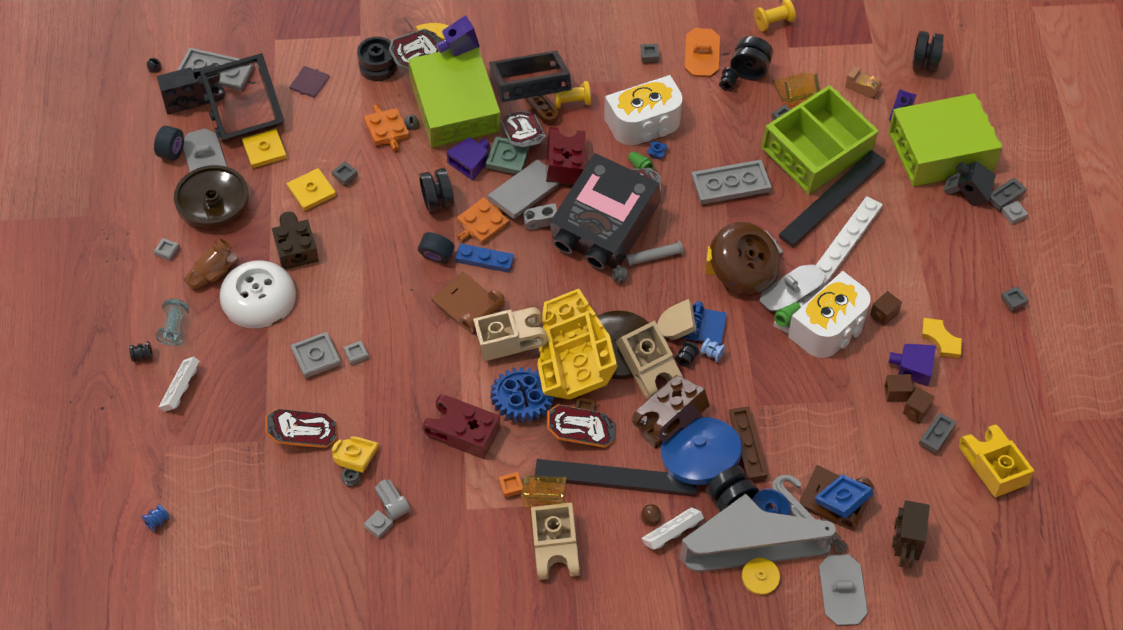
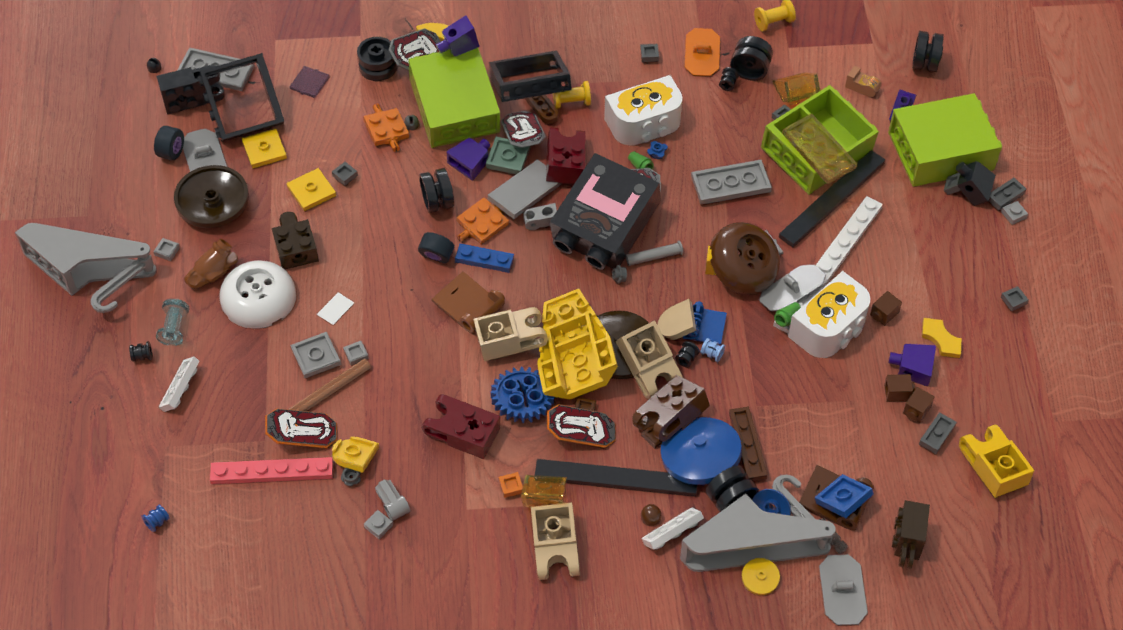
none -> light grey piece [15,223,157,313]
none -> coral plate [210,457,333,484]
none -> nougat axle [288,359,371,411]
none -> white sticker [317,293,354,325]
none -> clear yellow plate [782,113,857,184]

